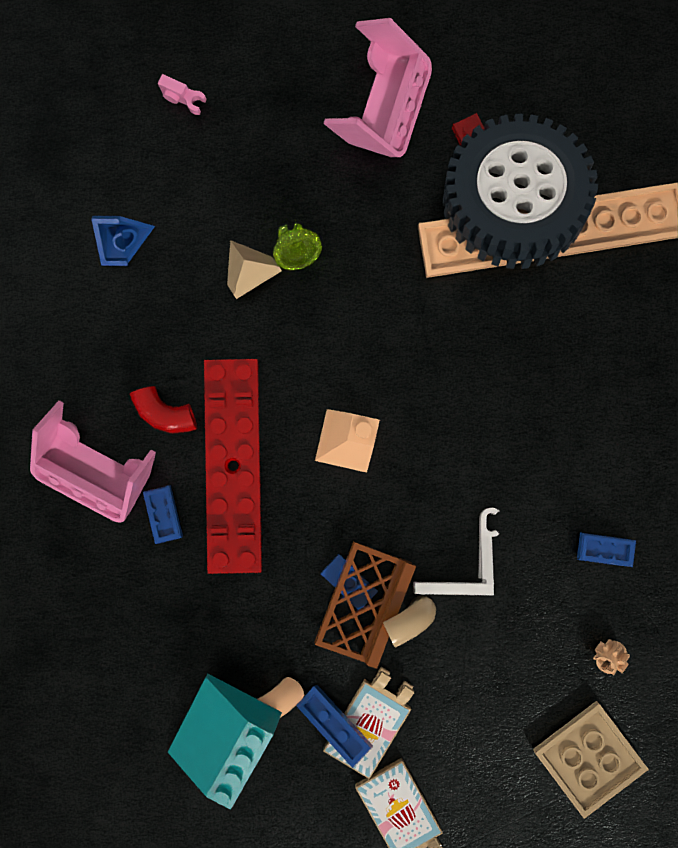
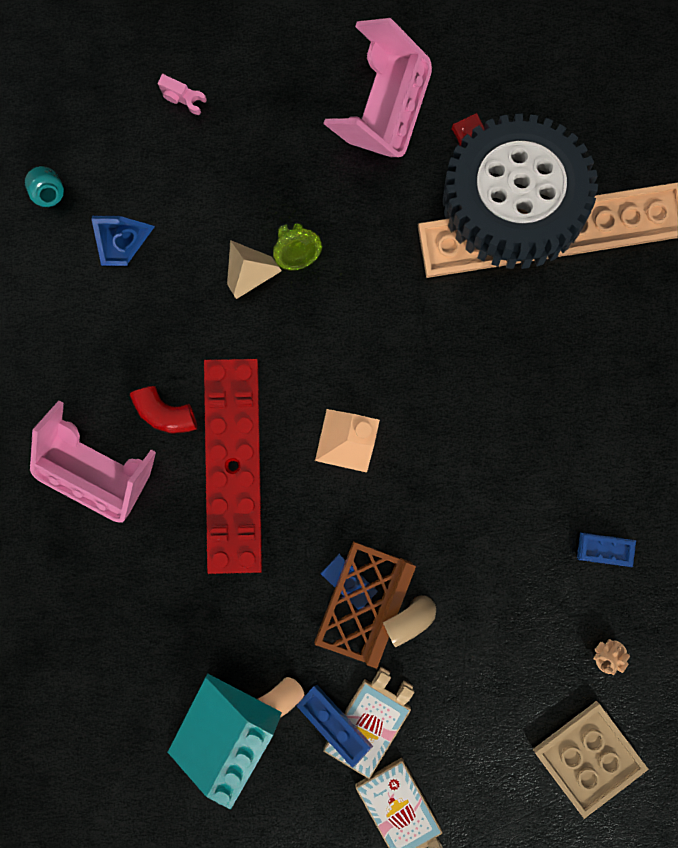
blue plate [143,485,183,544] -> none
white hinge [413,508,499,595] -> none
none -> teal head [25,166,64,207]

